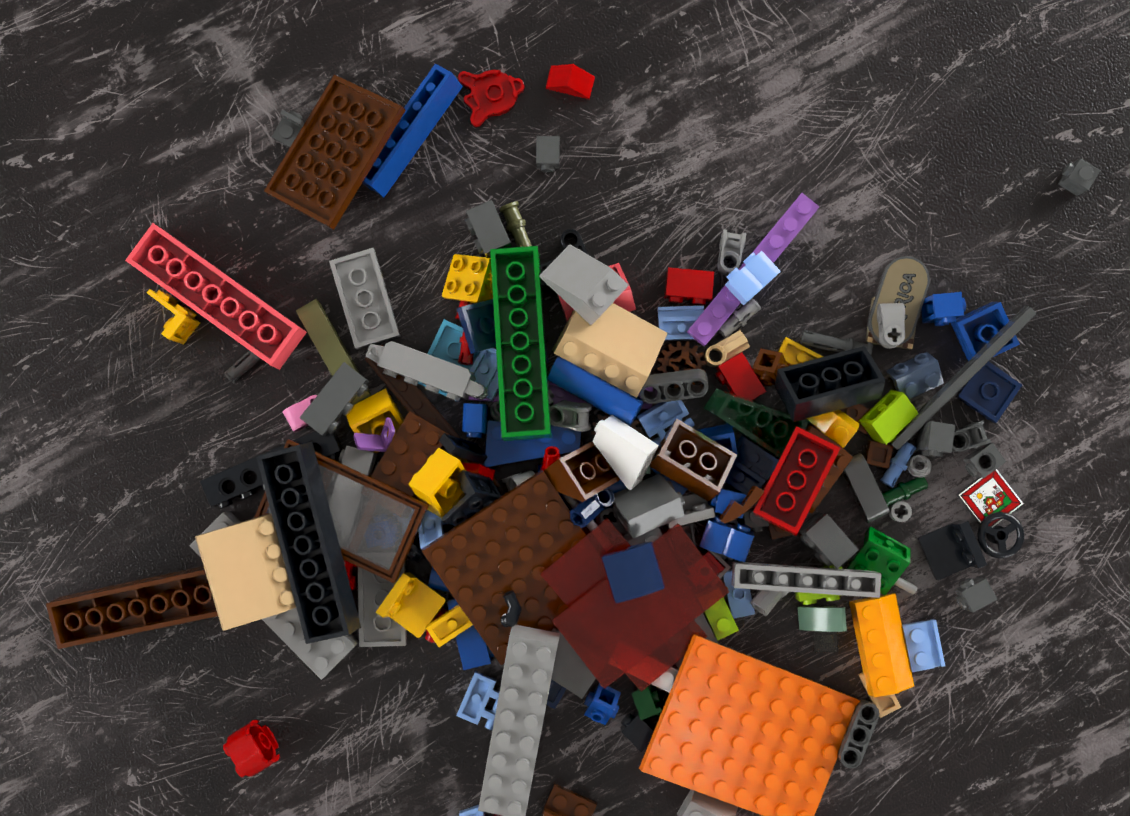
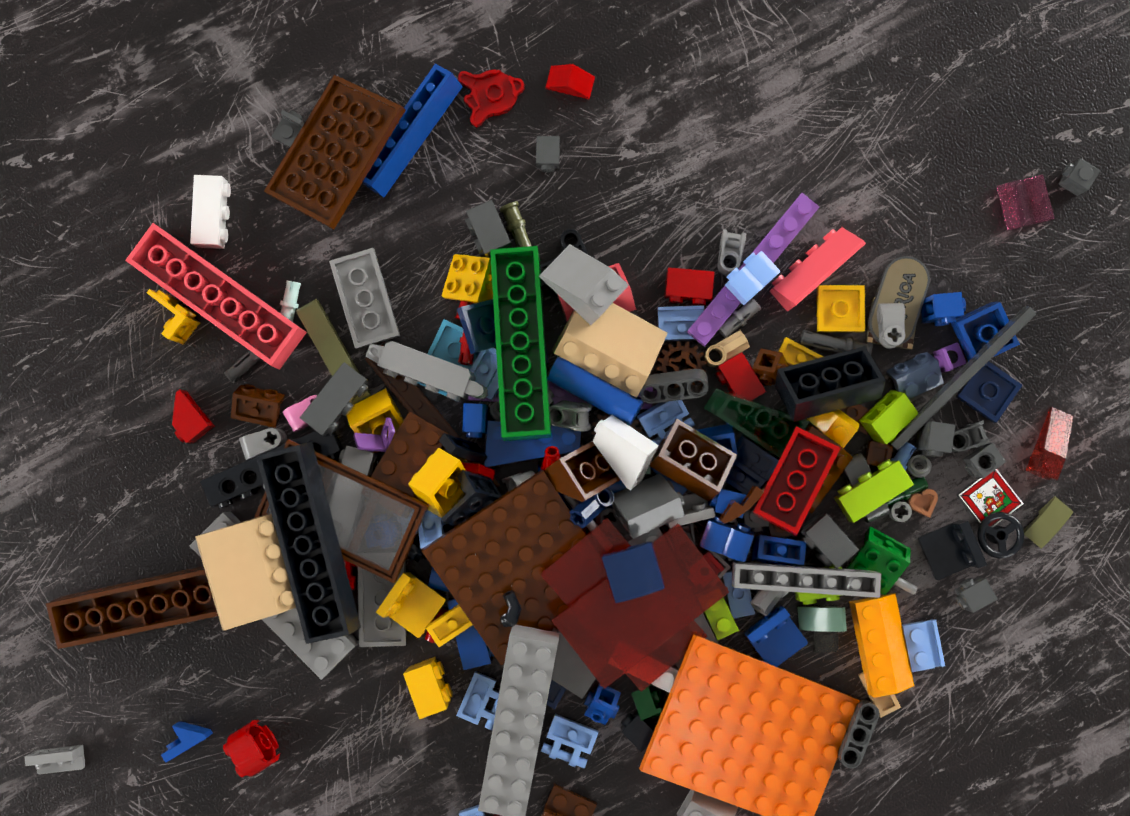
none -> light grey bracket [25,745,85,774]
none -> blue slope [161,721,213,763]
none -> red slope [172,389,215,444]
none -> white brick [190,175,231,249]
none -> reddish brown bracket [231,384,285,428]
none -> light grey piece [239,428,287,461]
none -> light aqua pin [280,280,301,322]
none -> yellow brick [403,657,453,719]
none -> light blue plate [541,714,599,768]
none -> blue bracket [743,605,808,667]
none -> blue brick [752,535,806,566]
none -> coral slope [769,227,866,312]
none -> yellow plate [817,285,865,332]
none -> lime brick [834,459,914,523]
none -> nougat tile [906,489,938,518]
none -> medium lavender bracket [933,343,966,373]
none -> clear pink slope [996,174,1055,231]
none -> olive slope [1024,496,1073,549]
none -> clear red slope [1025,407,1074,480]

